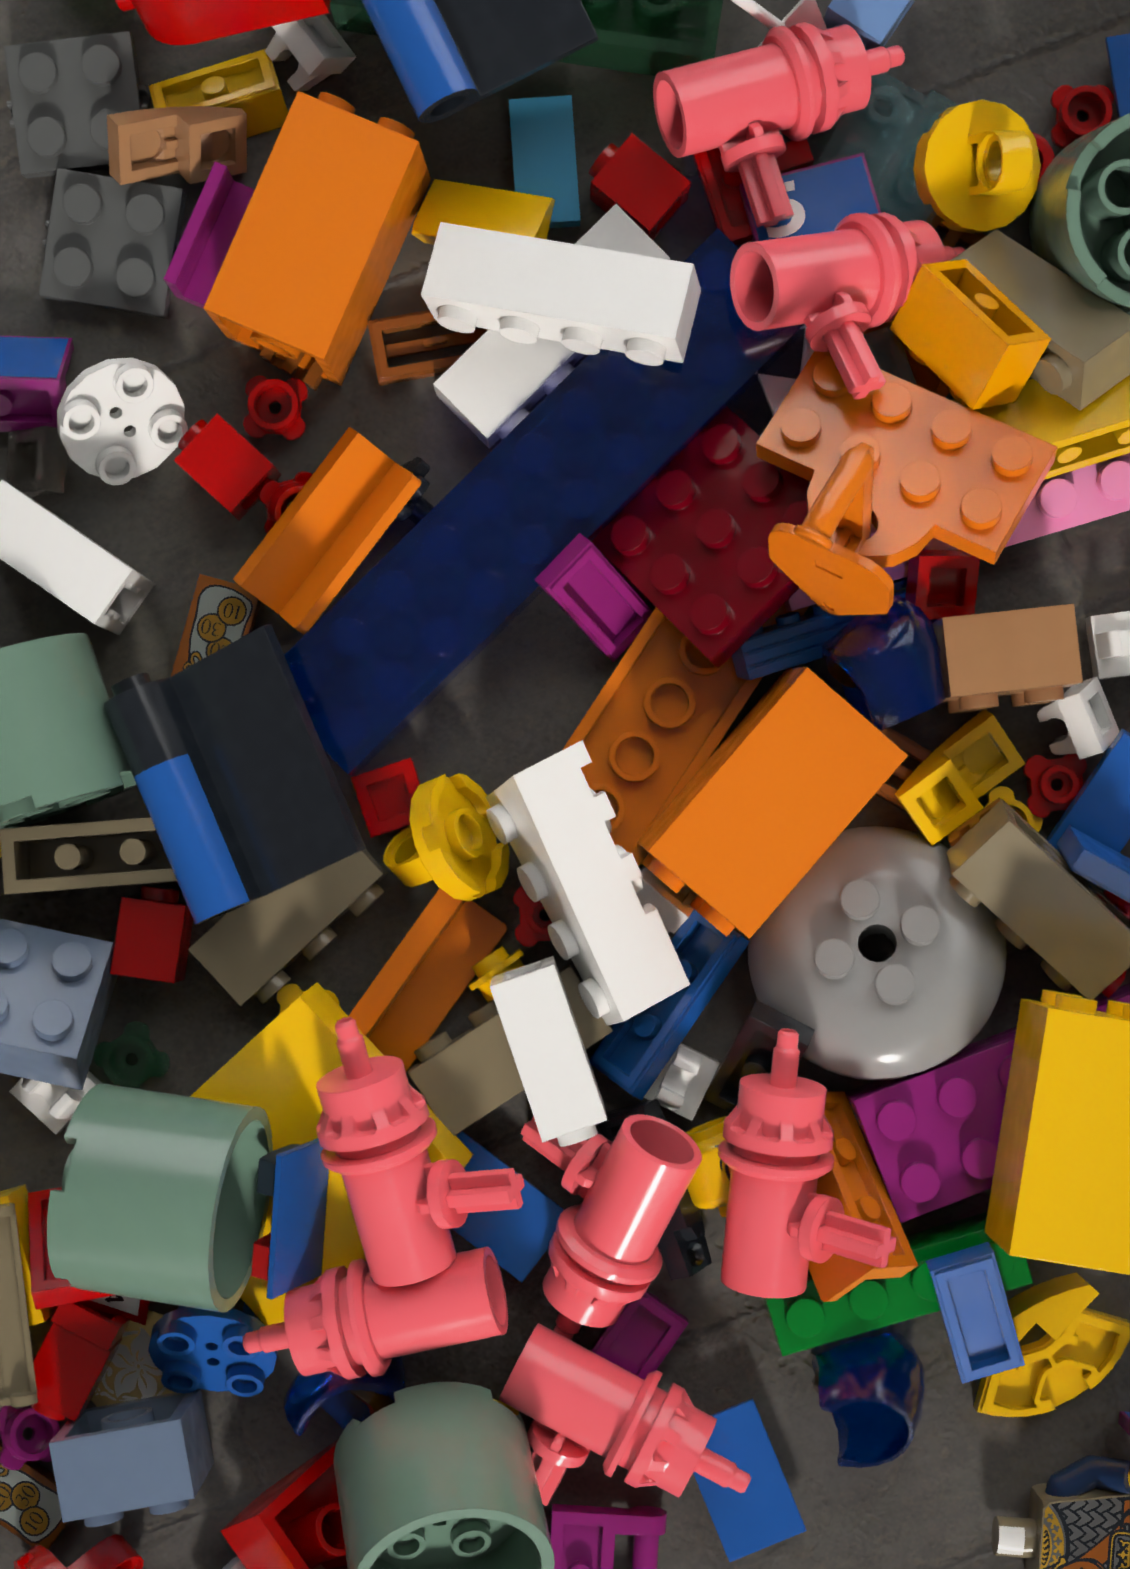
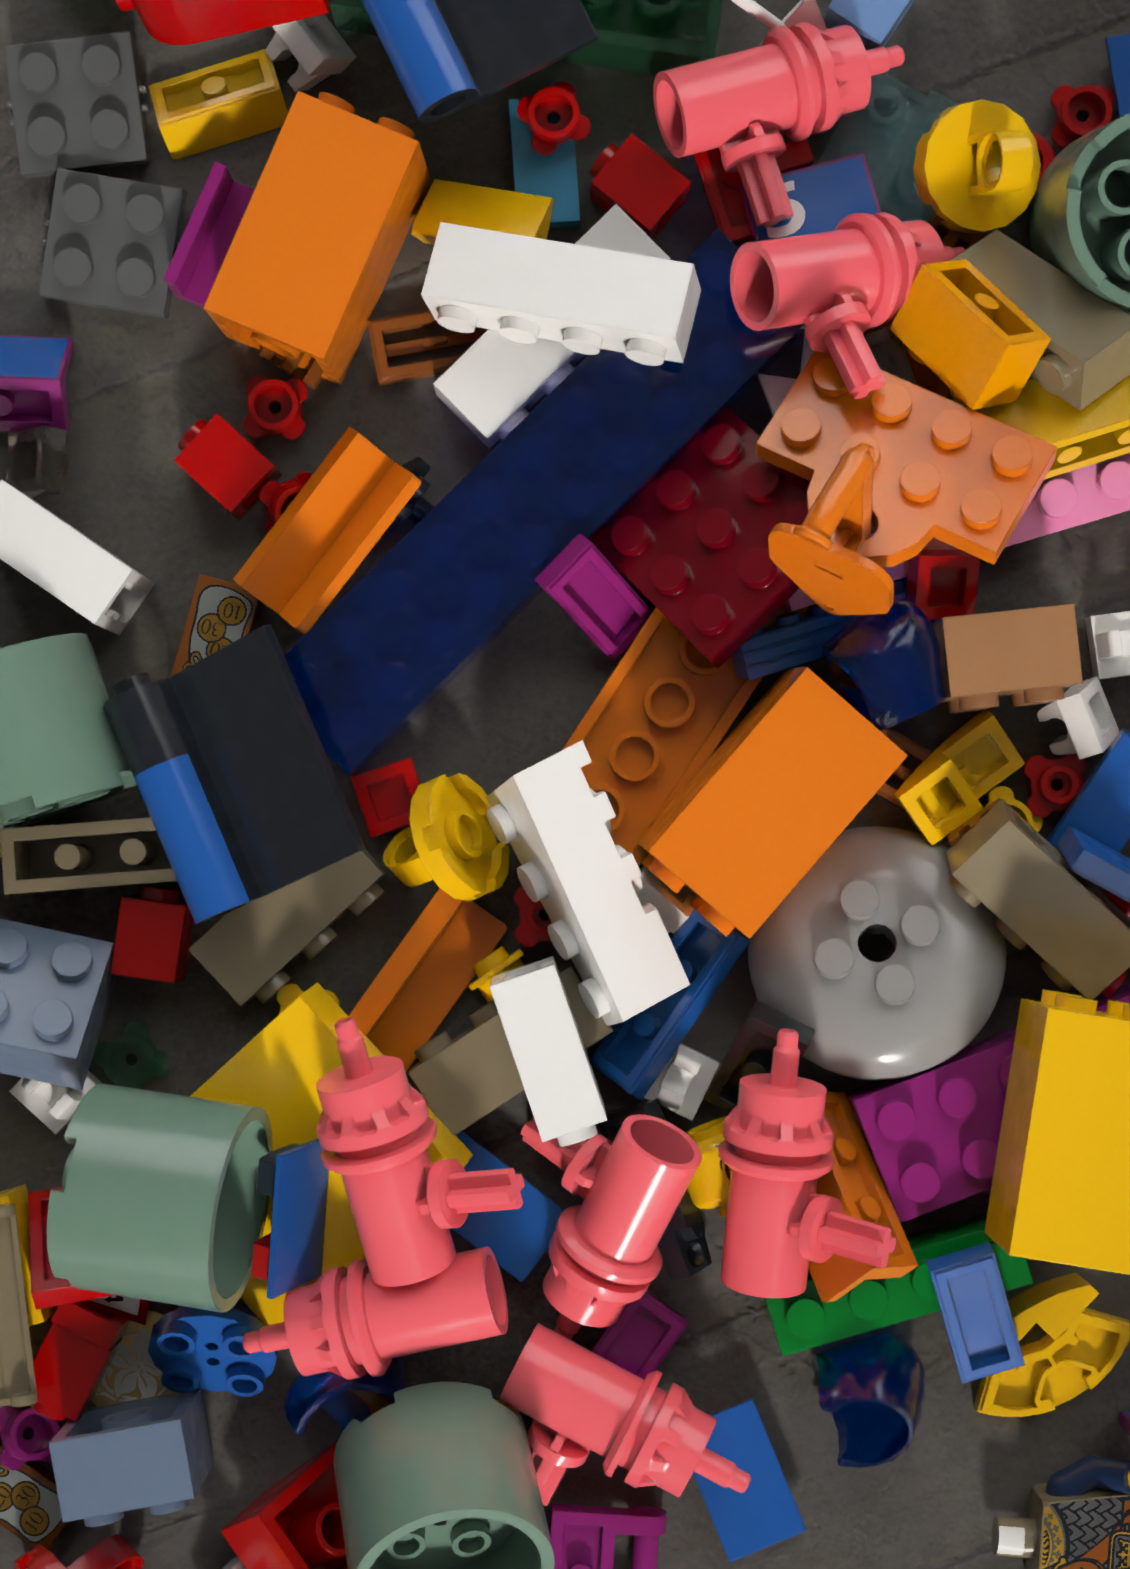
white plate [57,358,188,485] -> none
medium nougat slope [107,106,247,185] -> none
none -> red plate [517,81,591,156]

